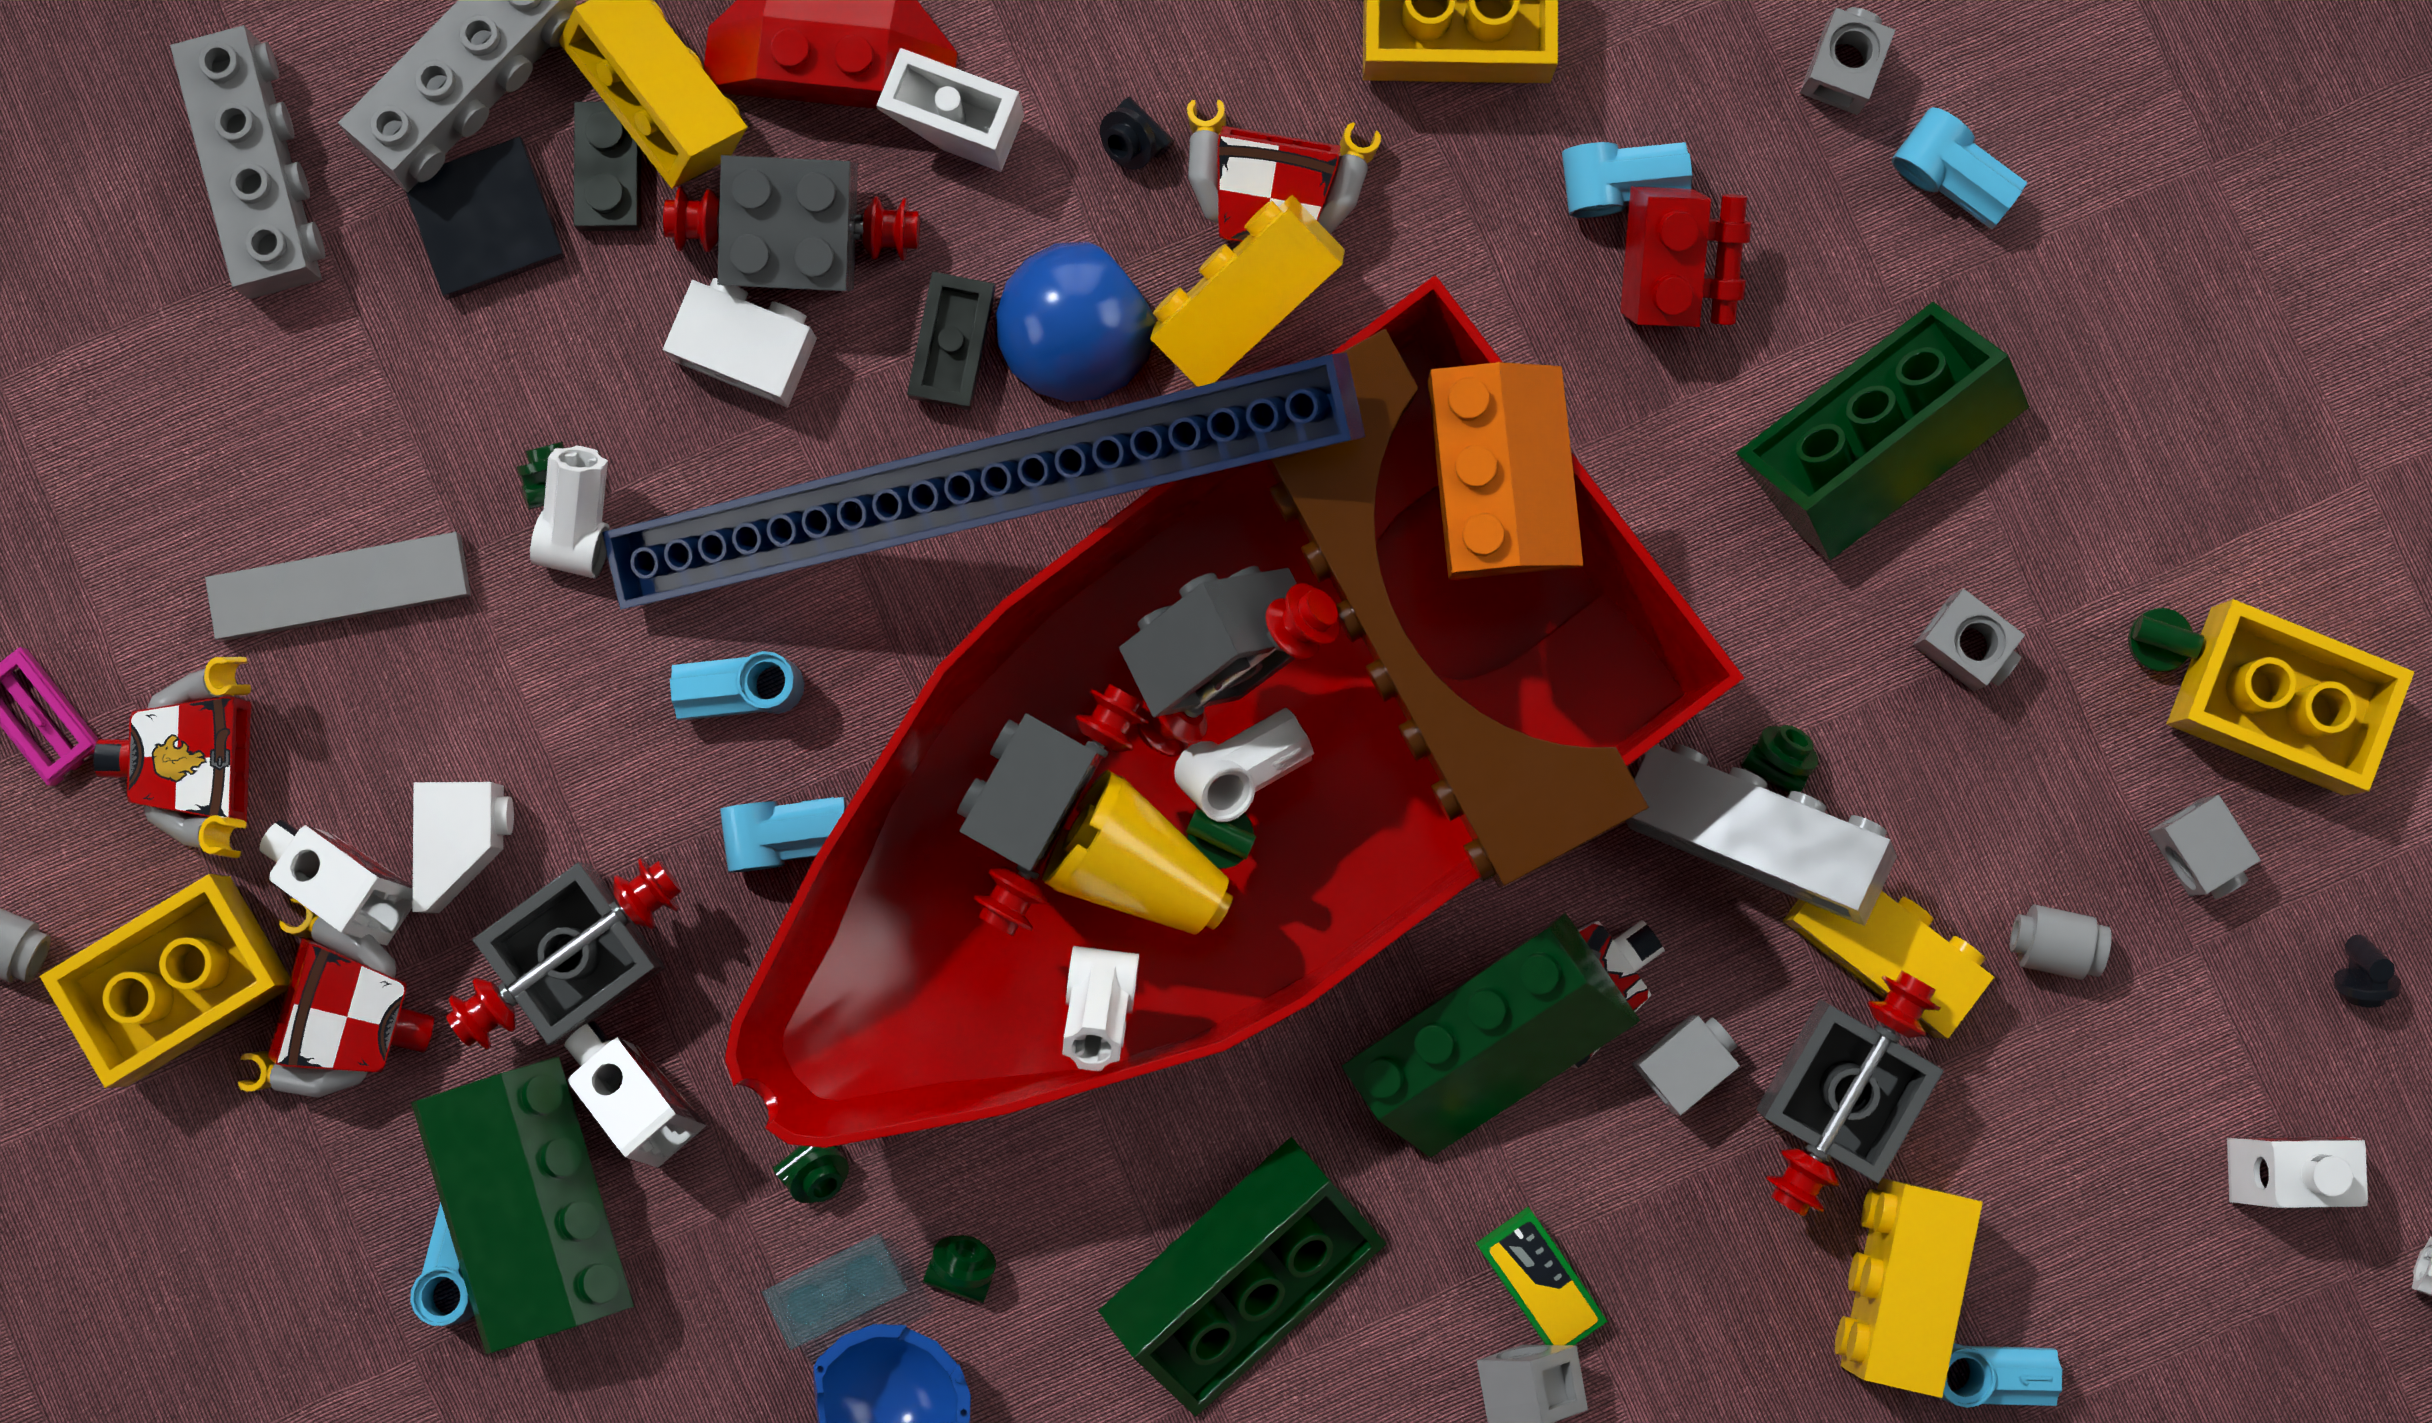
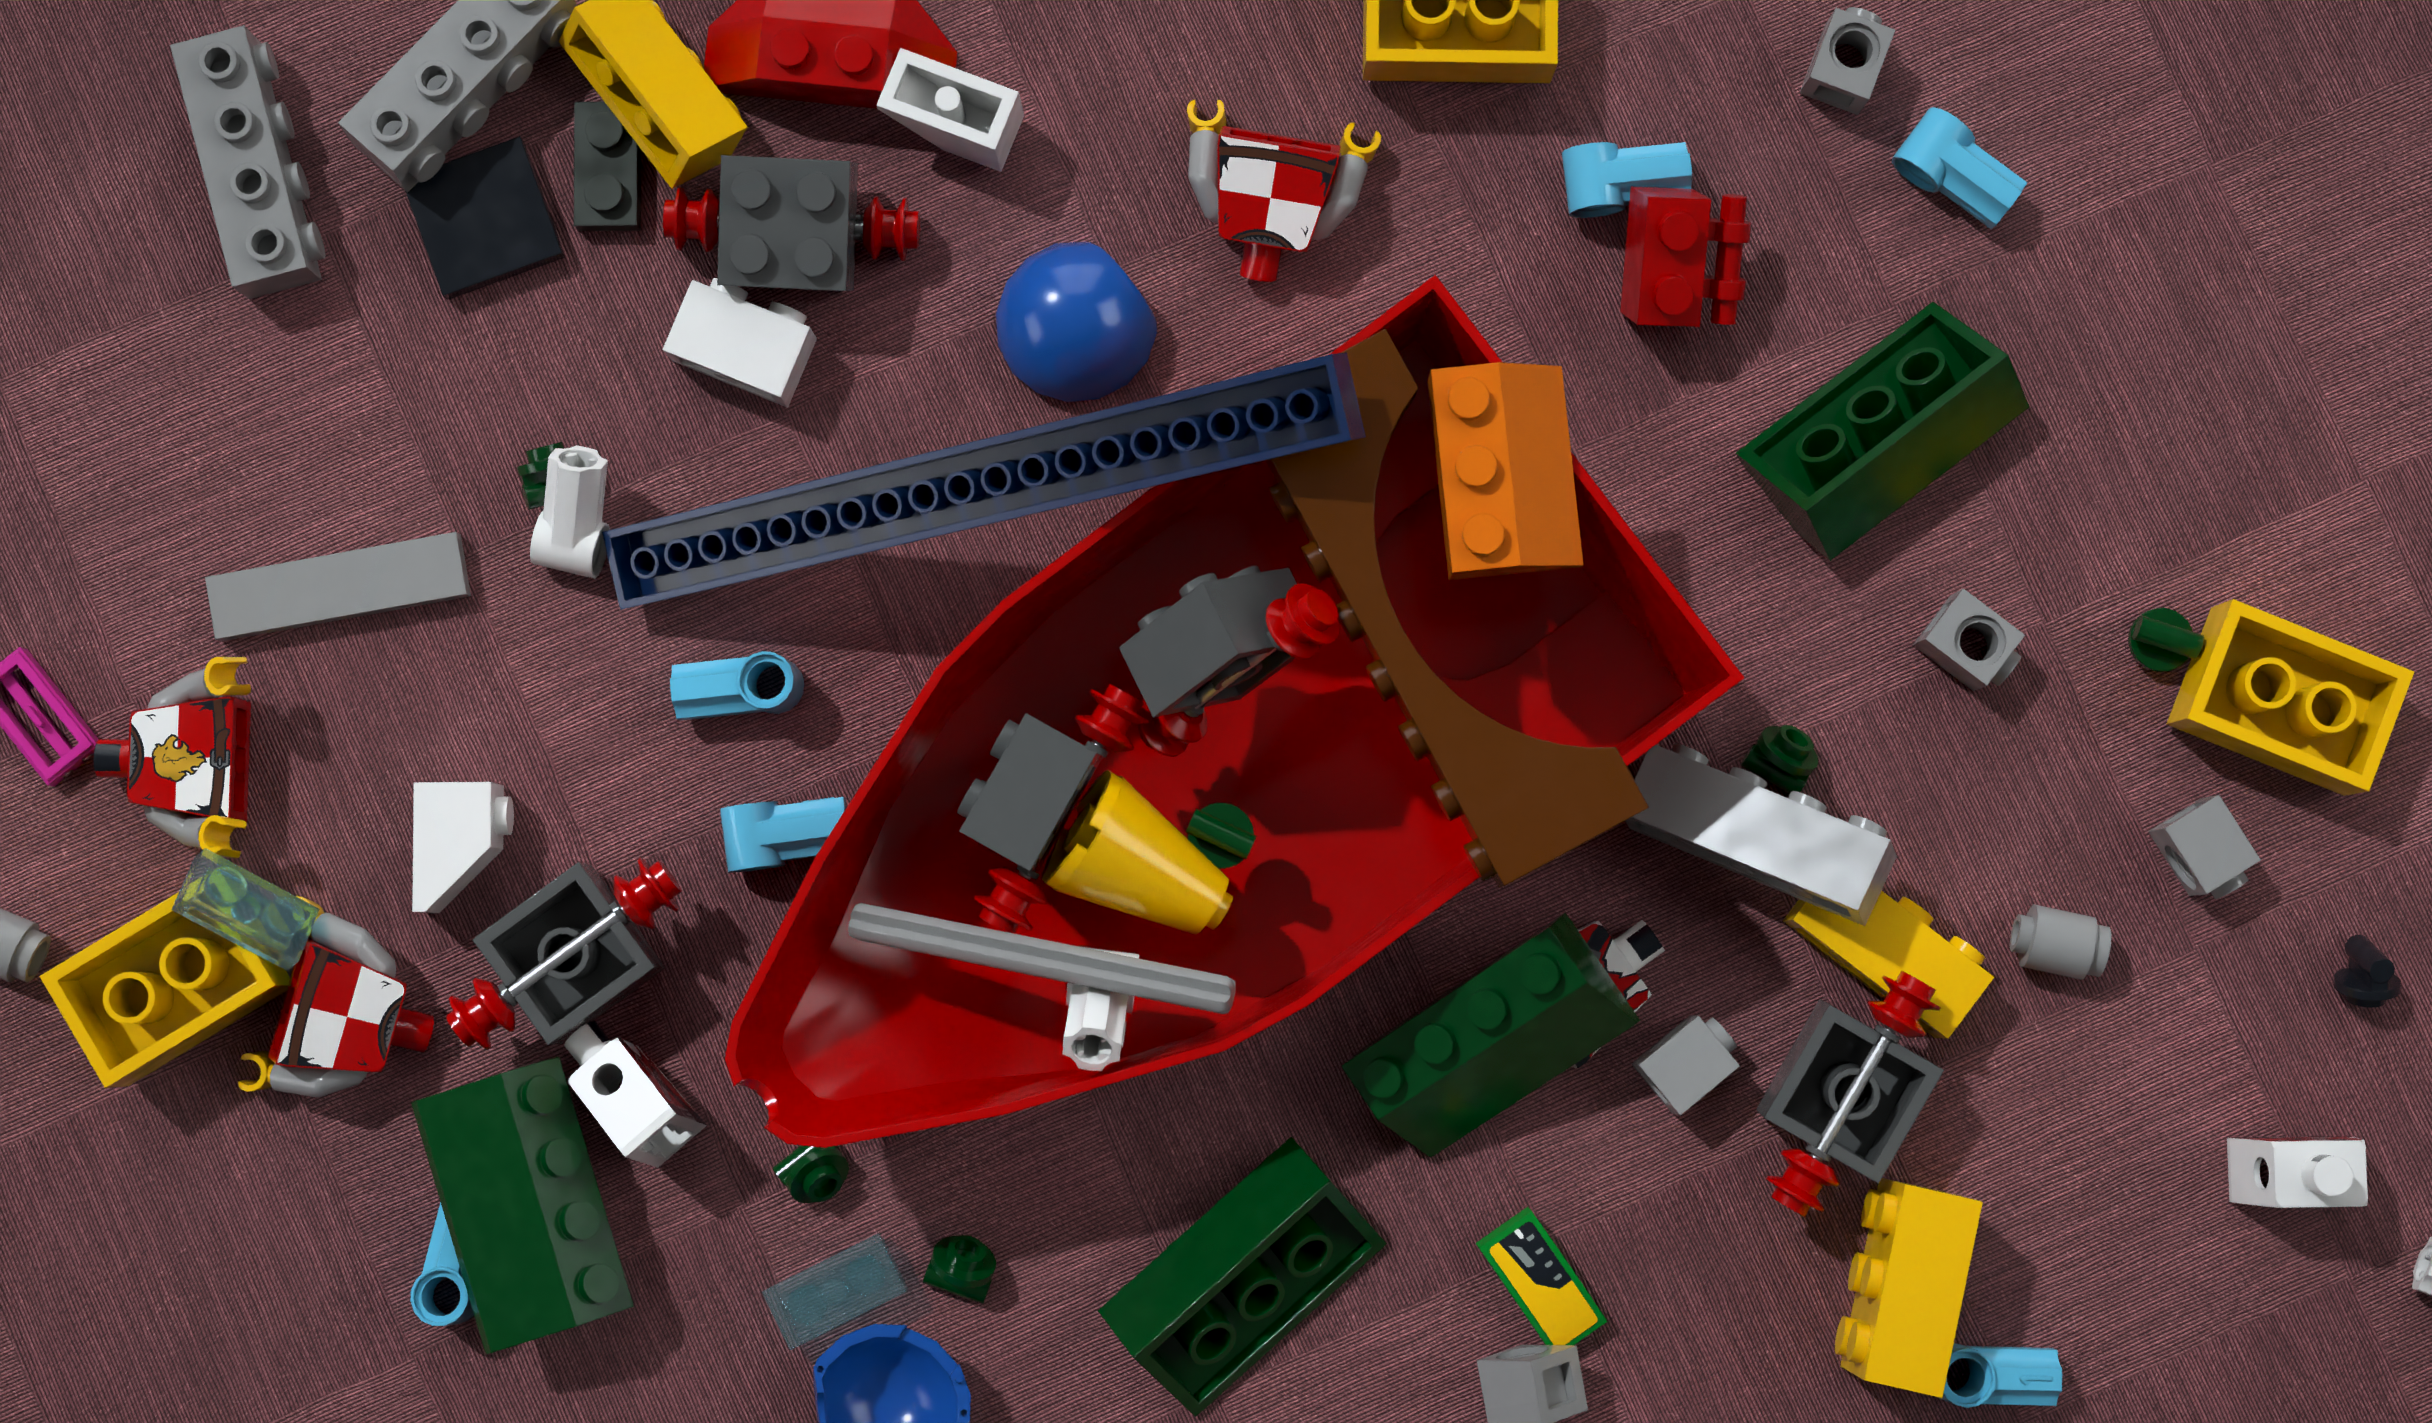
white torso [260,820,413,946] -> none
pearl dark grey plate [907,271,996,411] -> none
black plate [1100,96,1175,170] -> none
yellow brick [1150,195,1345,387] -> none
white piece [1174,707,1315,822] -> none
none -> clear light blue plate [172,848,320,971]
none -> light grey axle [848,903,1236,1014]

